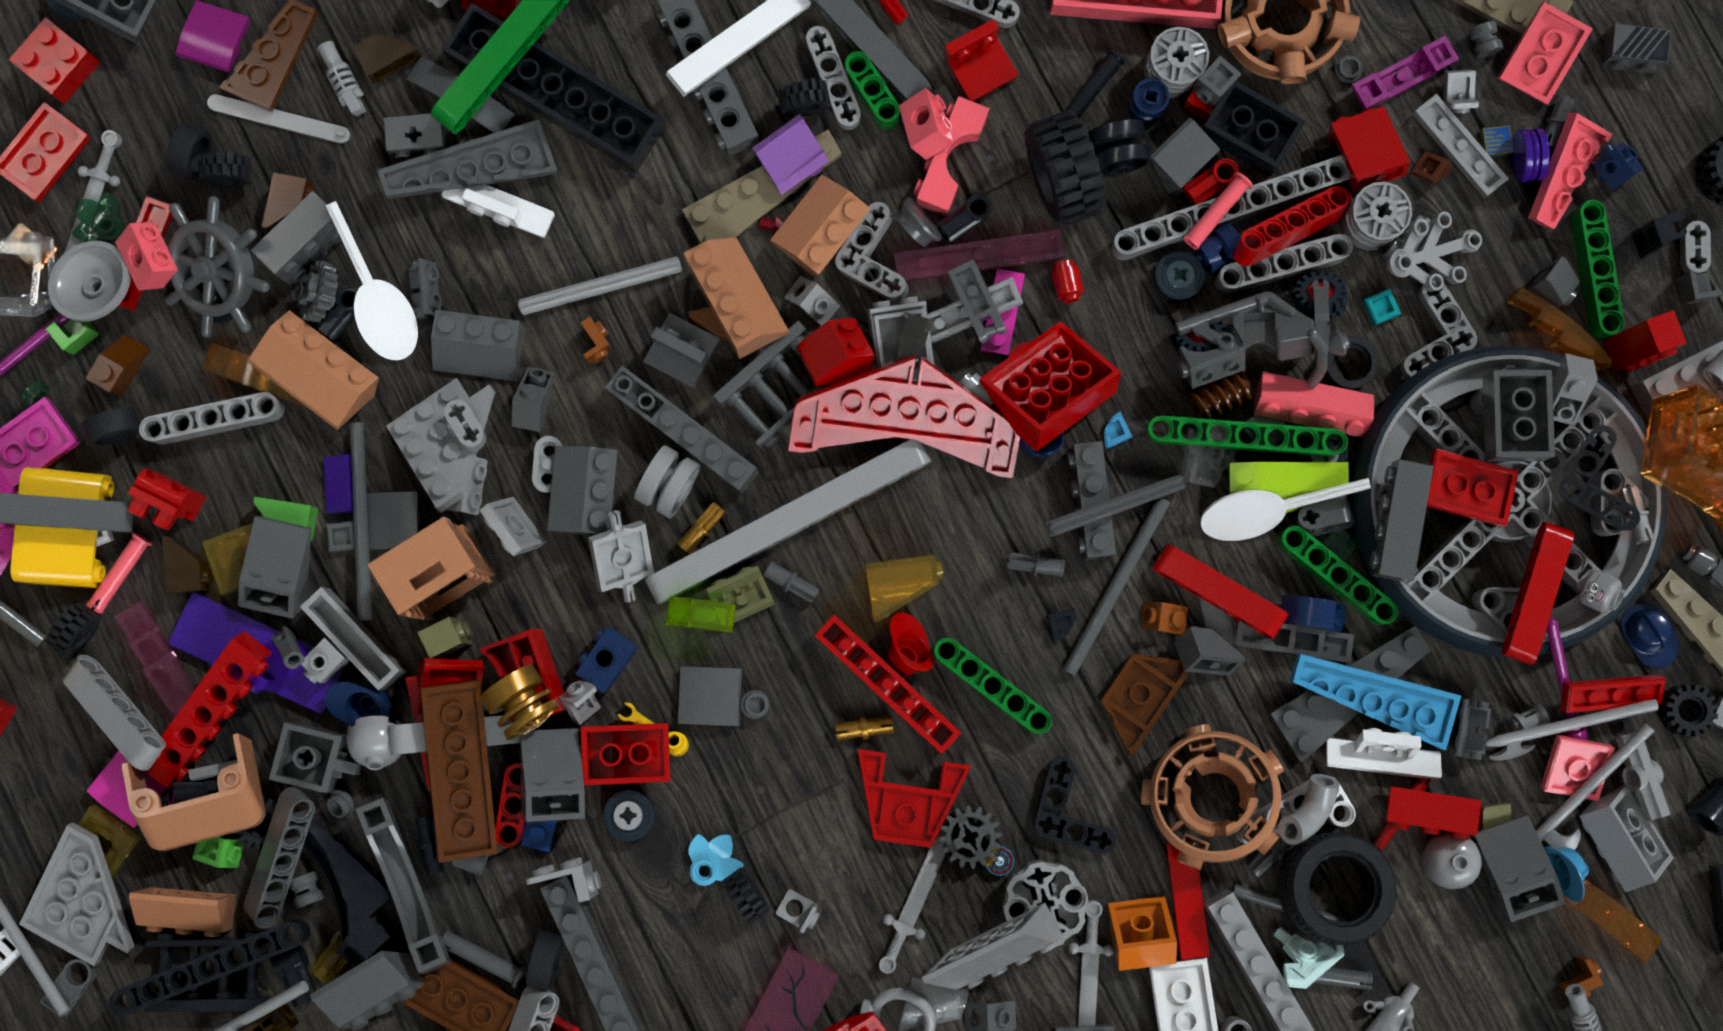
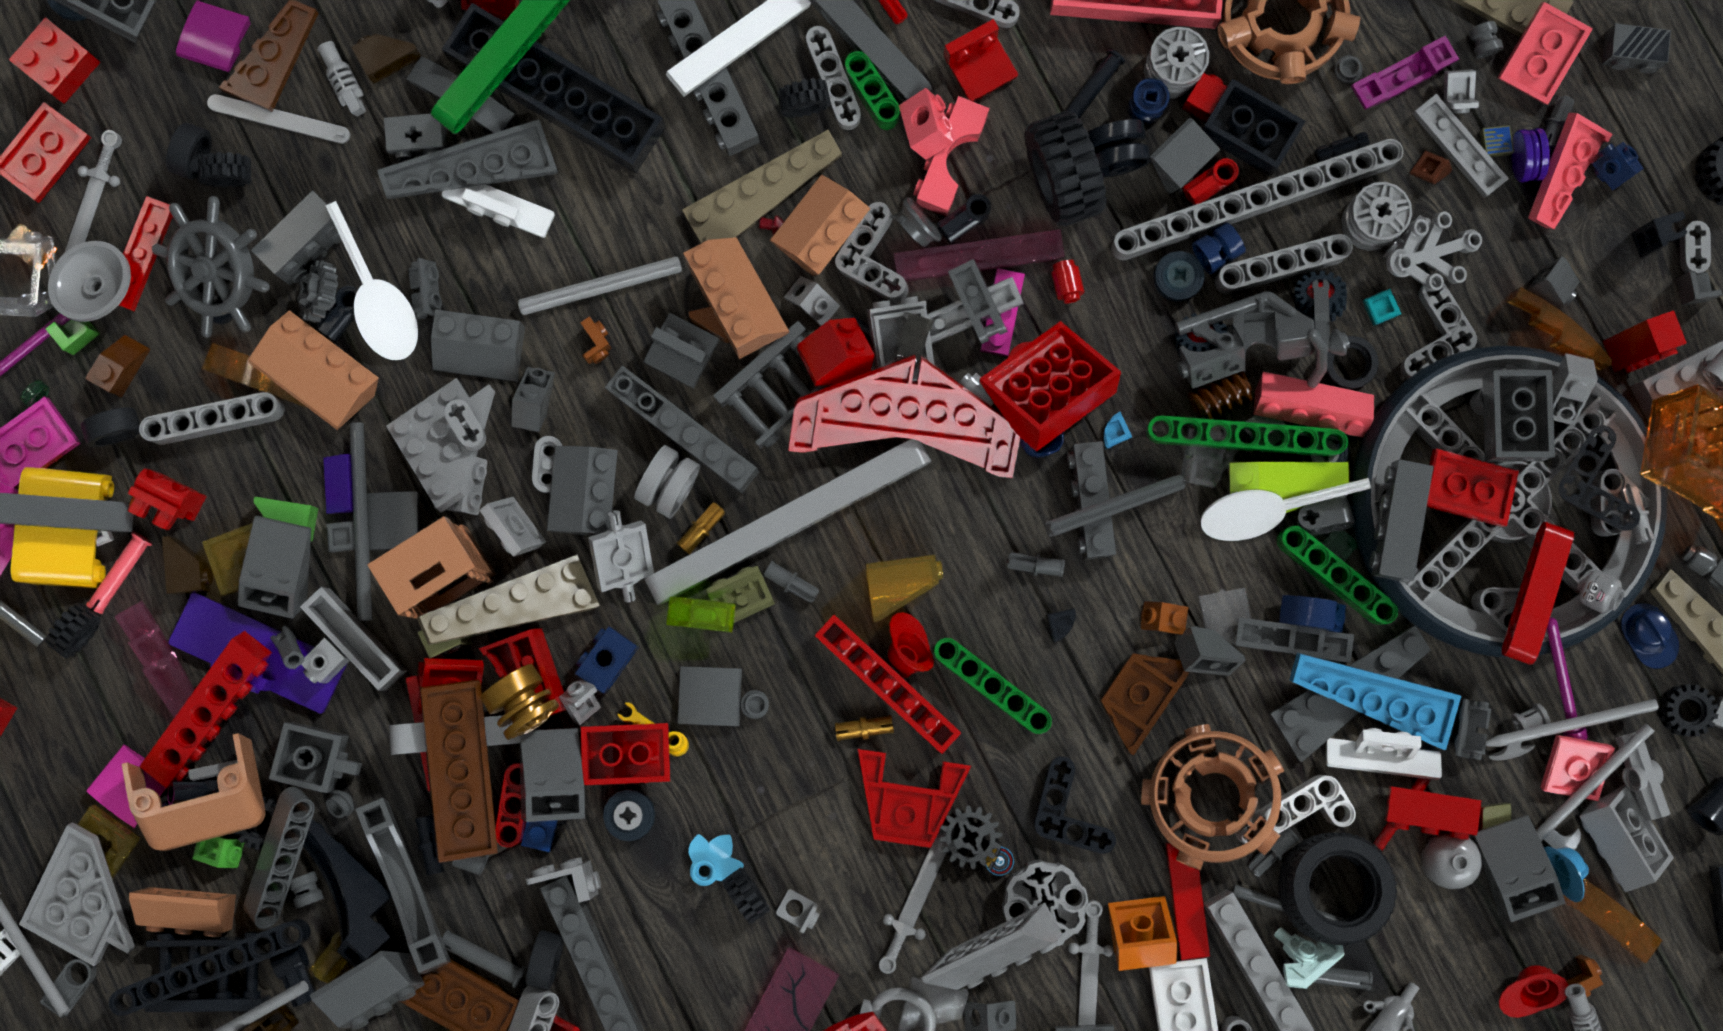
light grey beam [63,655,166,771] -> none
clear green plate [72,192,124,242] -> none
coral brick [115,222,178,291] -> none
reddish brown slope [262,172,316,232] -> none
dark blue piece [325,682,392,726] -> none
light grey cylinder [347,716,402,770] -> none
medium lavender slope [752,115,829,195] -> none
dark grey piece [1063,497,1170,676] -> none
red beam [1151,543,1288,639] -> none
coral pin [1183,172,1253,250] -> none
dark grey bracket [1193,56,1241,107] -> none
red beam [1232,186,1352,266] -> none
light grey cylinder [1278,774,1339,845] -> none
red panel [1327,106,1410,193] -> none
red tile [1560,675,1666,713] -> none
green beam [1571,200,1625,340] -> none
none -> wing [417,555,600,645]
none -> red piece [1499,965,1569,1018]

